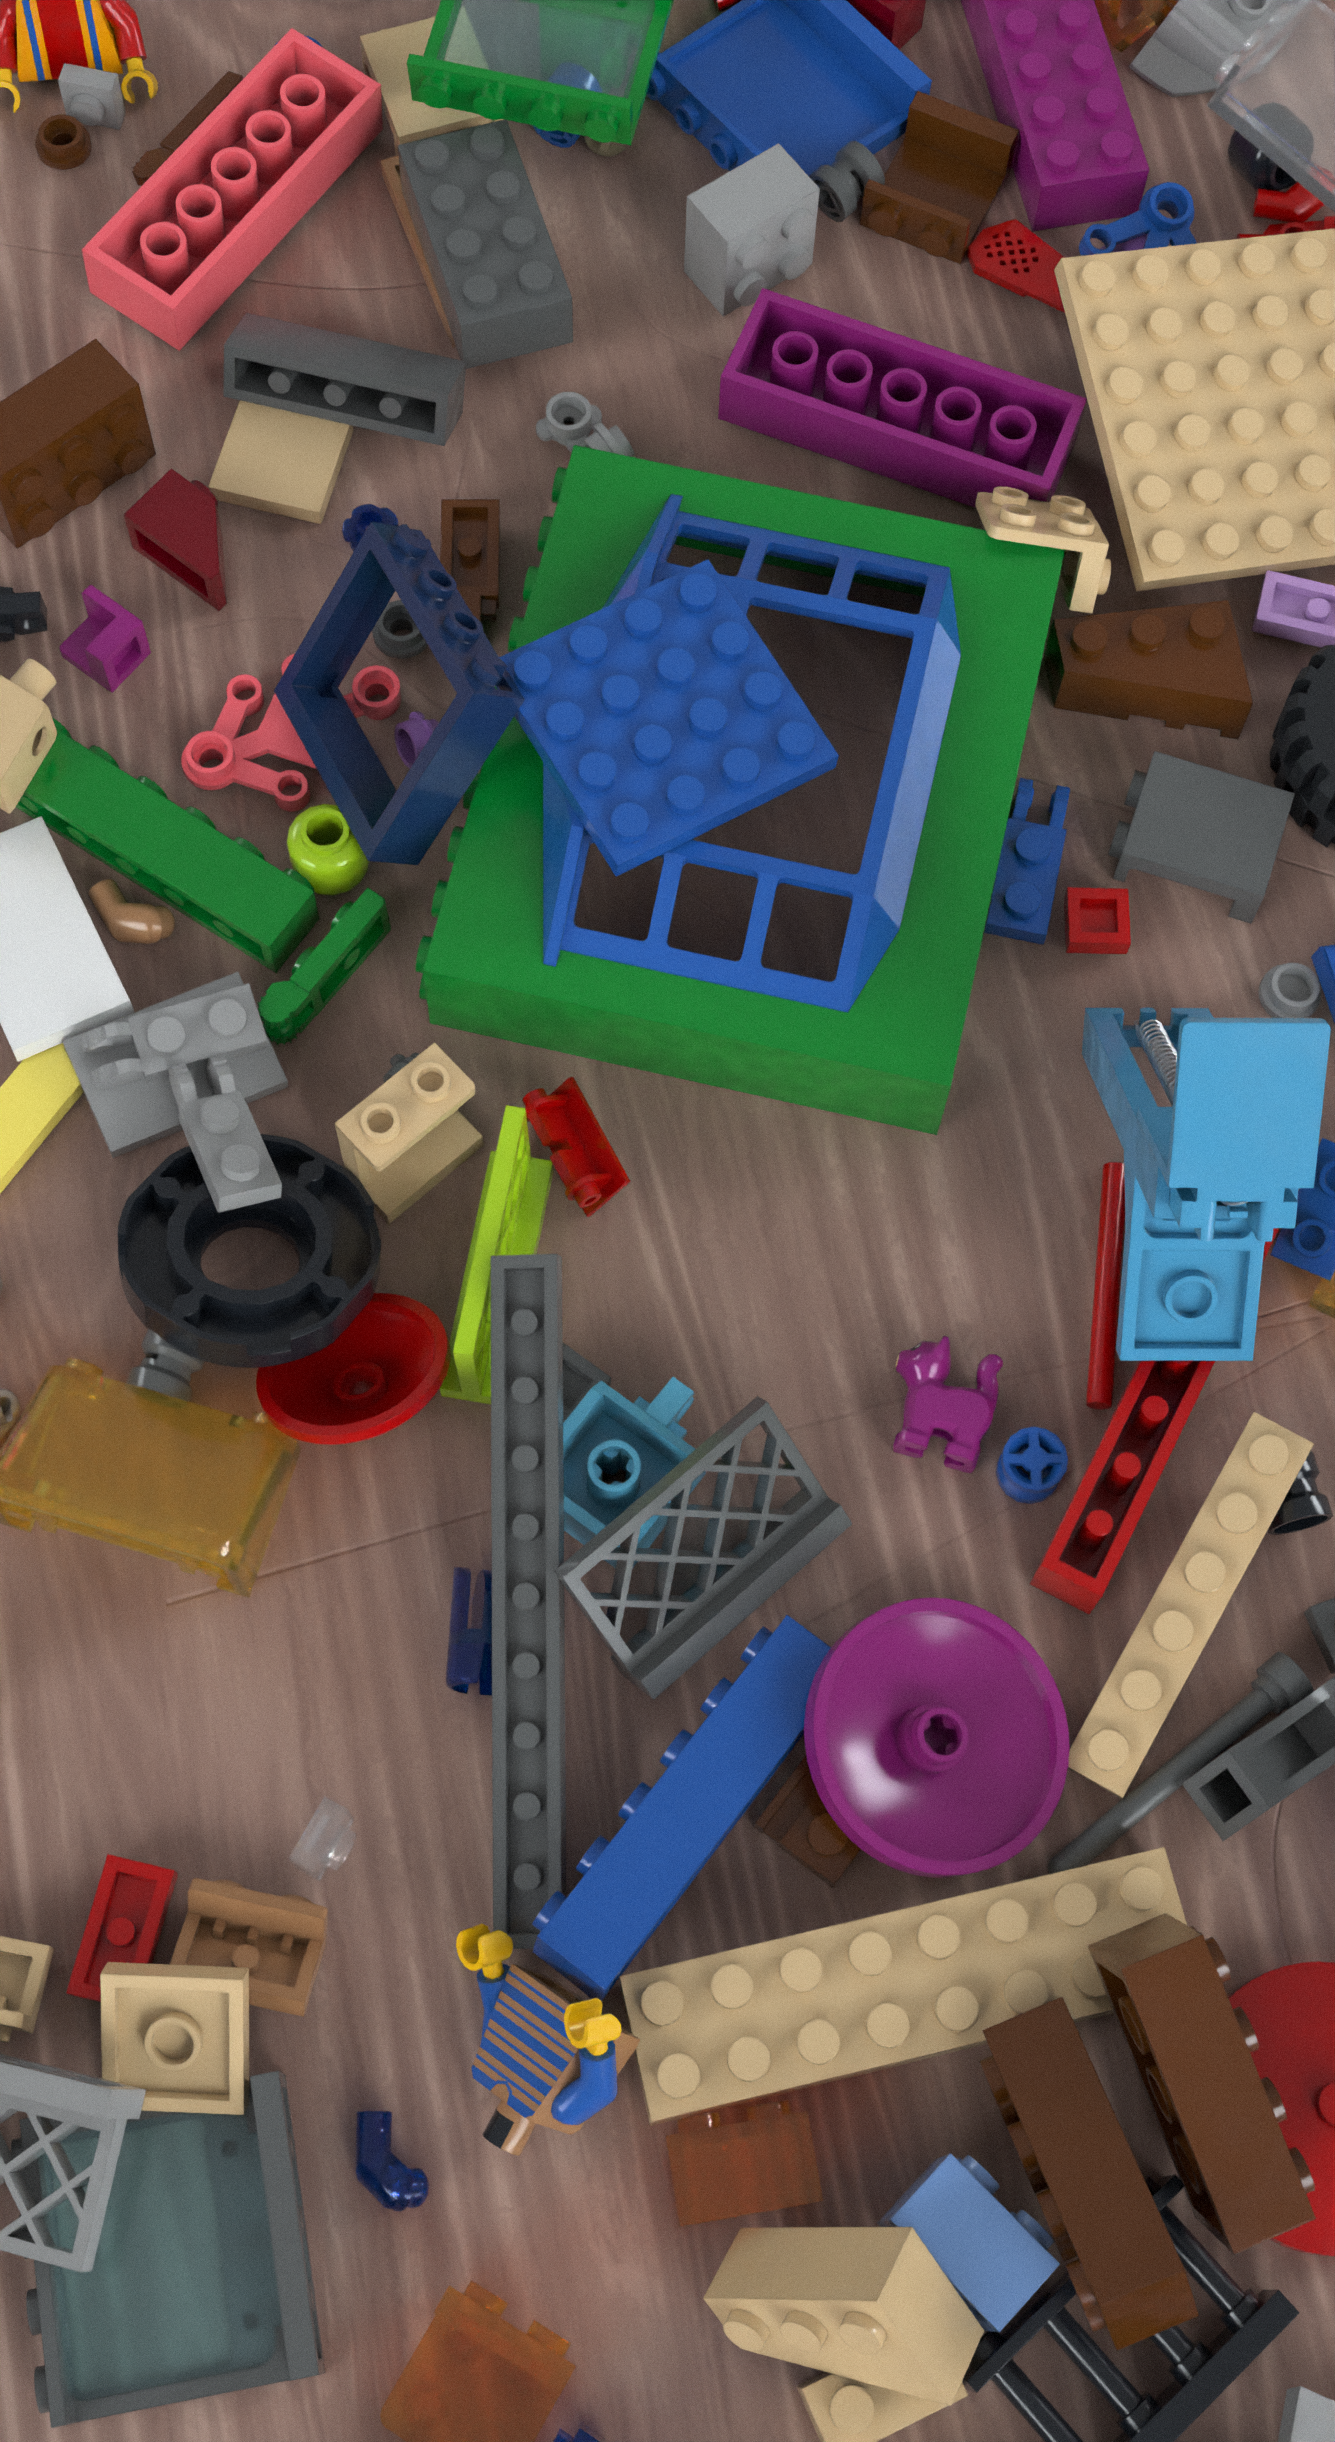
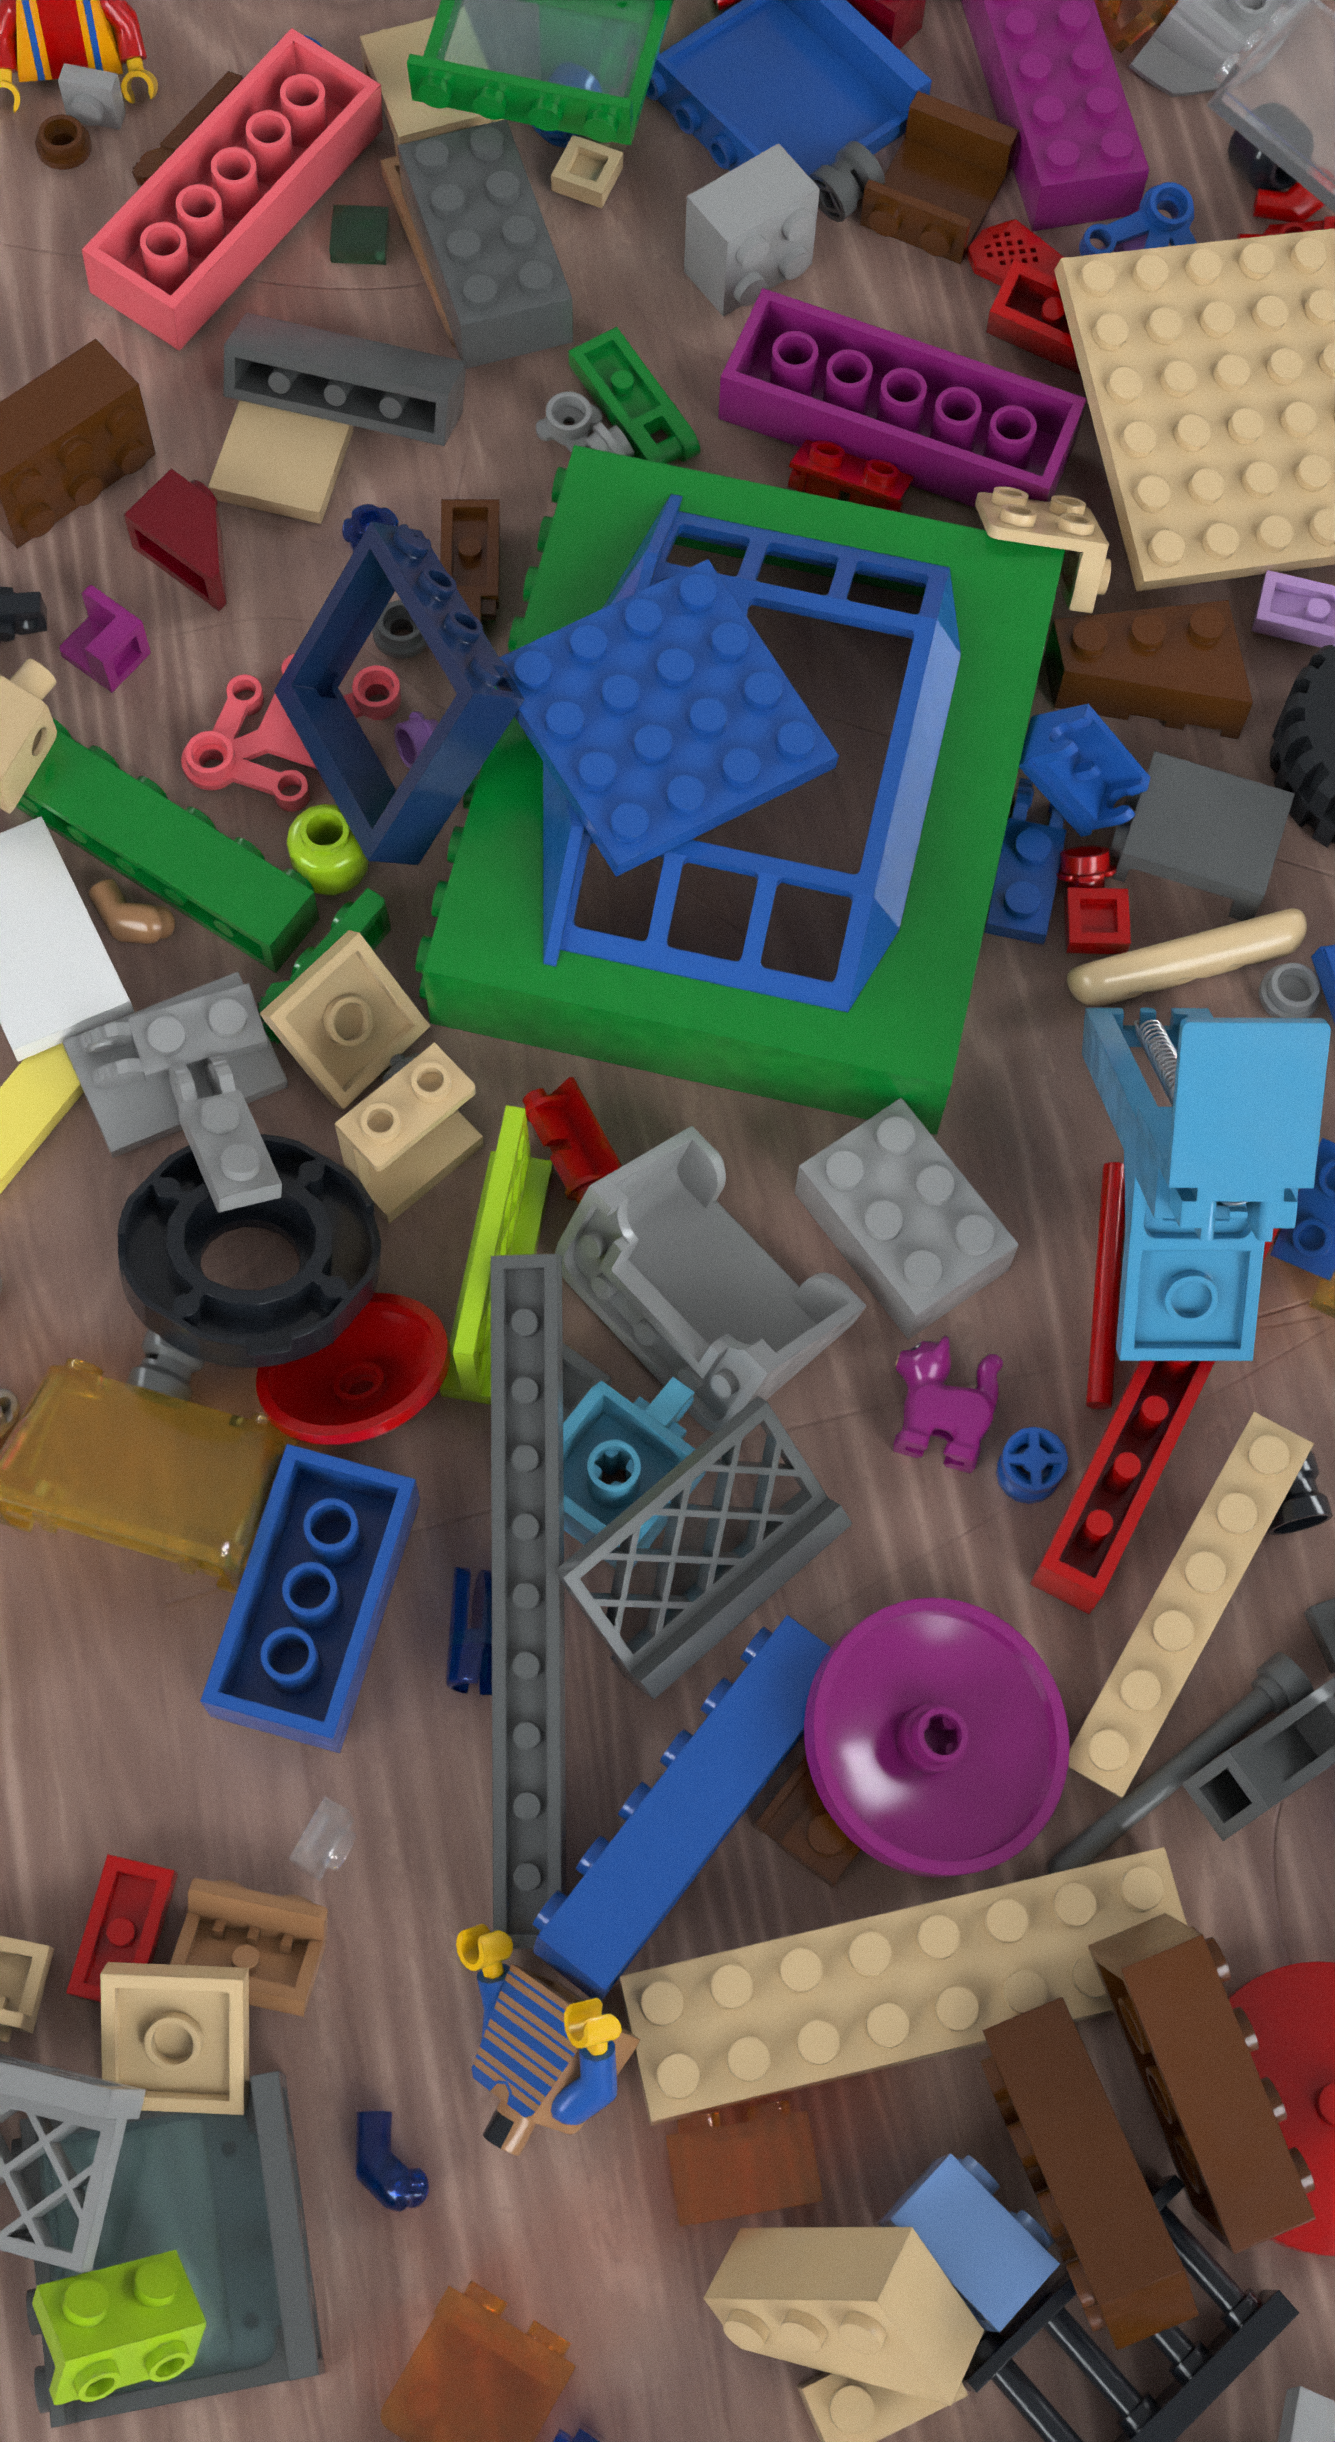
none -> lime bracket [32,2250,207,2405]
none -> blue brick [200,1444,420,1753]
none -> tan plate [259,930,430,1110]
none -> clear green tile [329,204,390,265]
none -> tan plate [551,135,623,208]
none -> light grey windscreen [555,1126,866,1433]
none -> green plate [568,326,701,464]
none -> red hinge [788,439,914,513]
none -> light grey brick [794,1098,1019,1340]
none -> red brick [986,259,1081,375]
none -> blue hinge [1019,703,1151,837]
none -> red plate [1056,845,1117,888]
none -> tan piece [1066,908,1307,1006]

